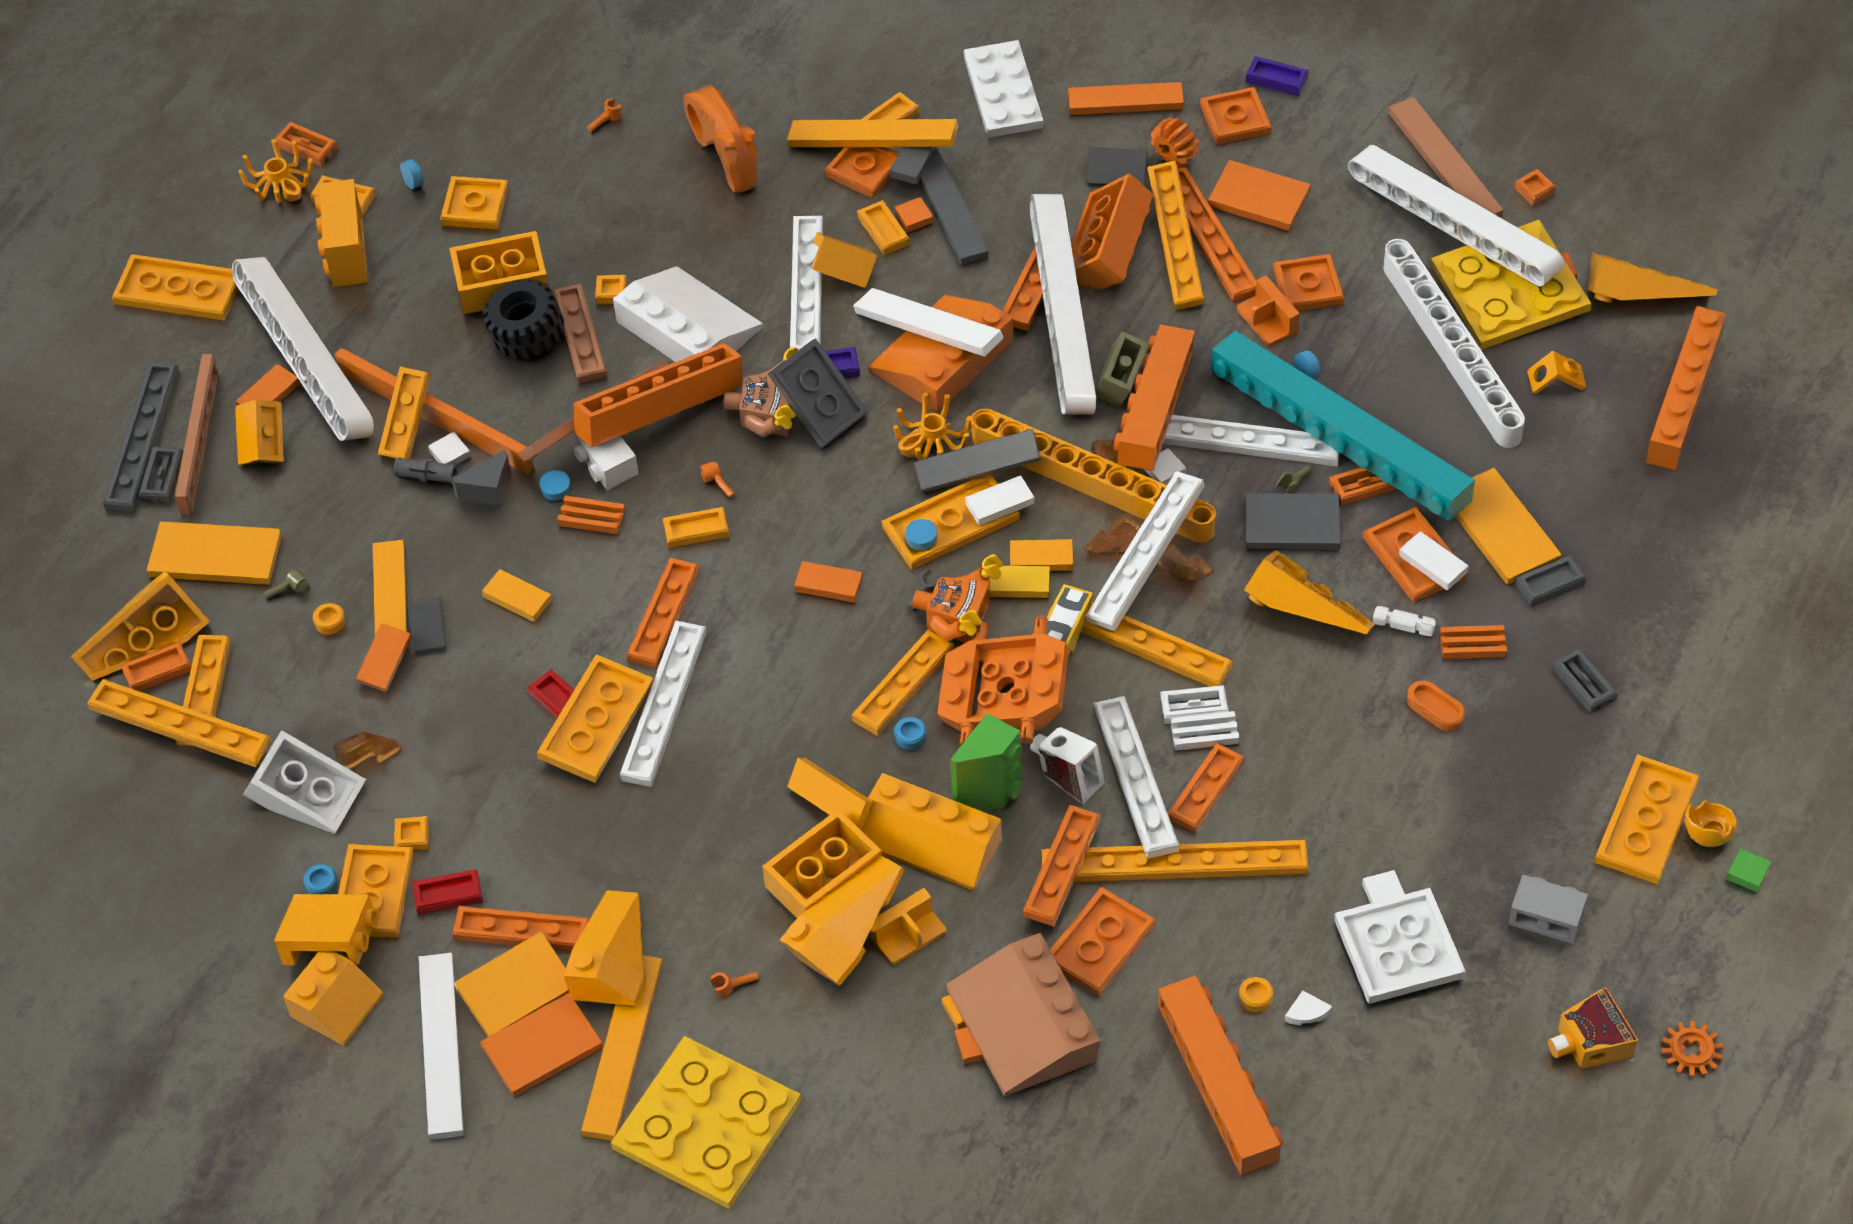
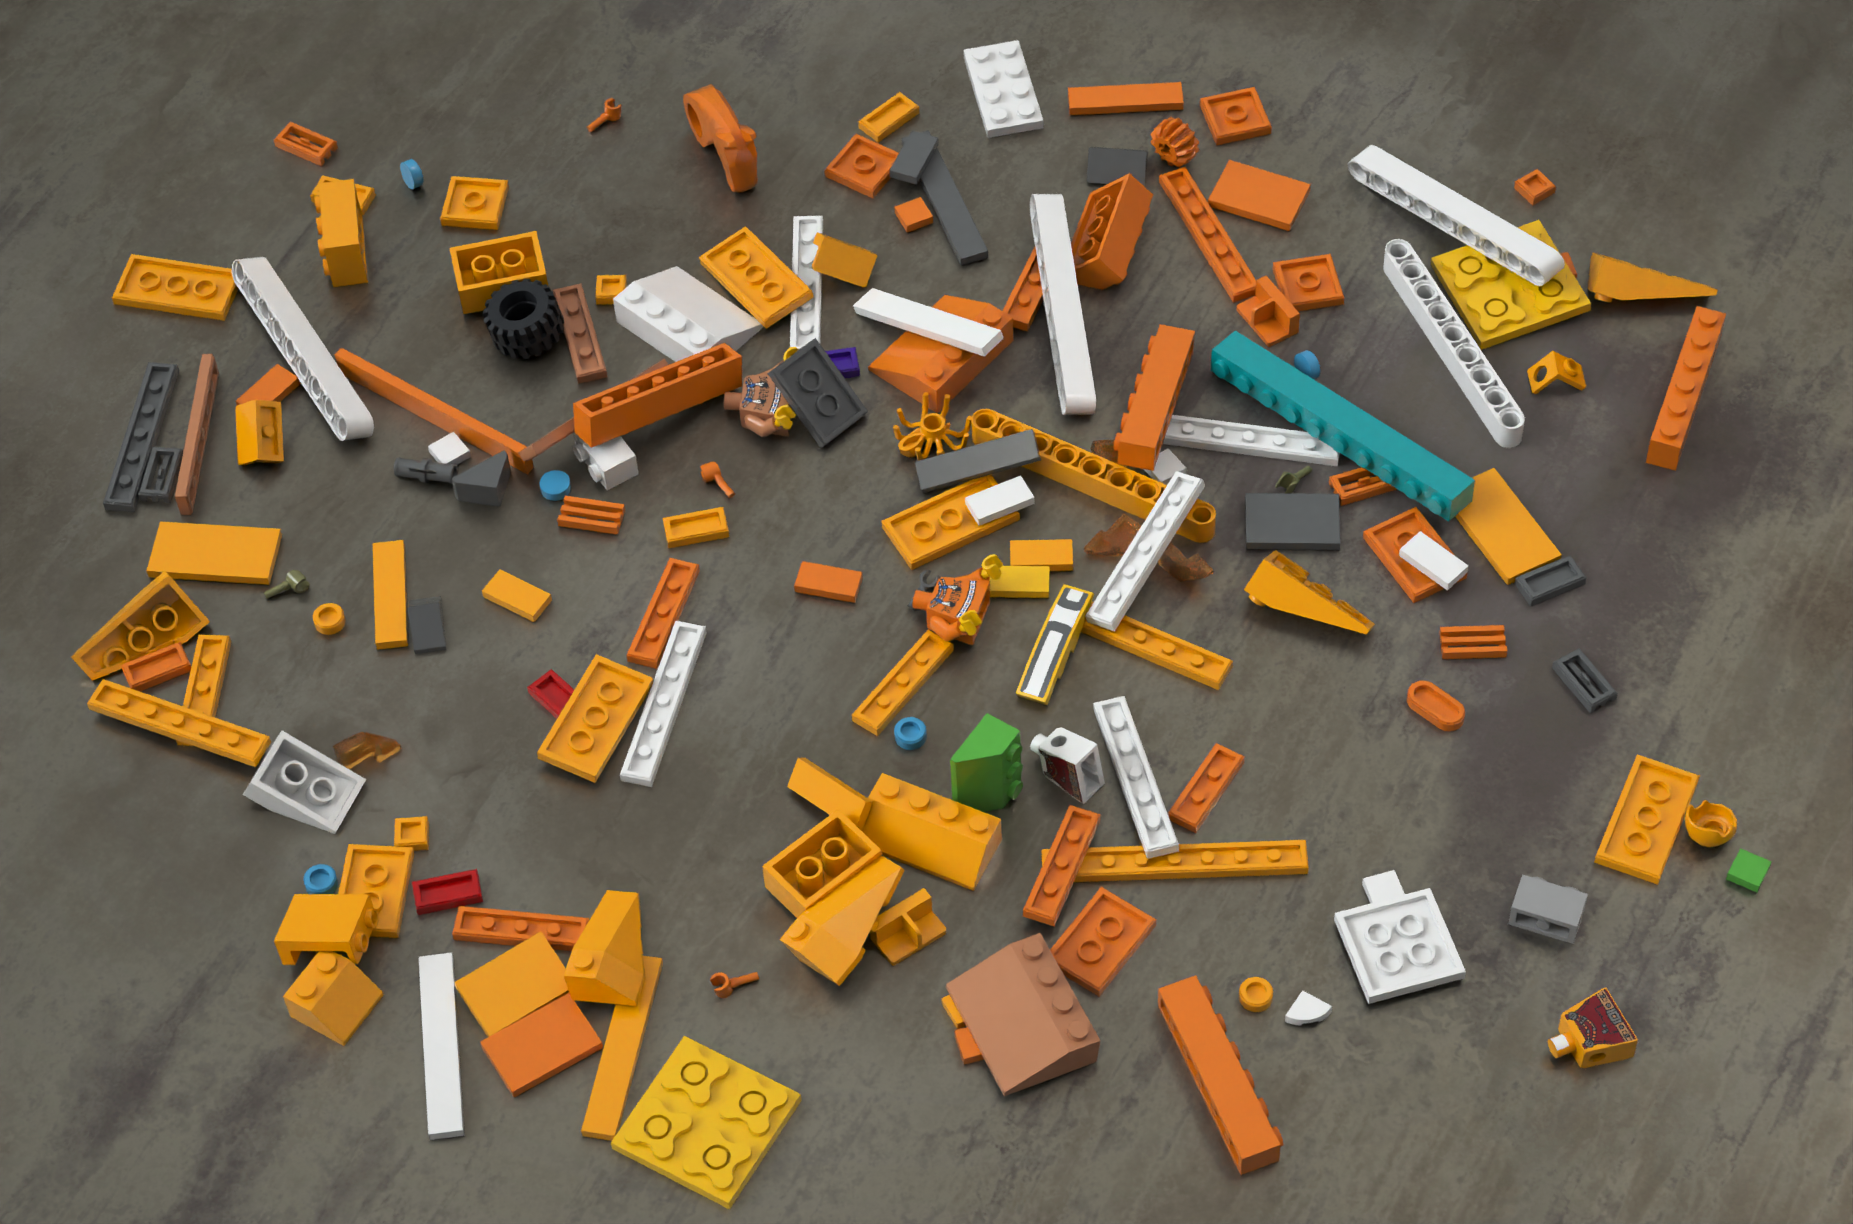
light orange animal [238,139,313,204] -> none
orange tile [356,623,412,693] -> none
light orange tile [378,366,431,459] -> none
light orange tile [787,119,959,147] -> none
light orange tile [857,200,910,255] -> none
dark azure tile [906,519,937,550] -> none
orange piece [937,616,1070,747] -> none
olive brick [1095,331,1149,407] -> none
light orange tile [1148,160,1205,311] -> none
white tile [1160,685,1229,724] -> none
white tile [1170,711,1239,751] -> none
dark purple tile [1245,56,1309,96] -> none
white axle [1373,606,1436,637] -> none
nougat tile [1388,97,1503,218] -> none
orange gear [1661,1021,1724,1077] -> none
none -> light orange tile [699,226,814,329]

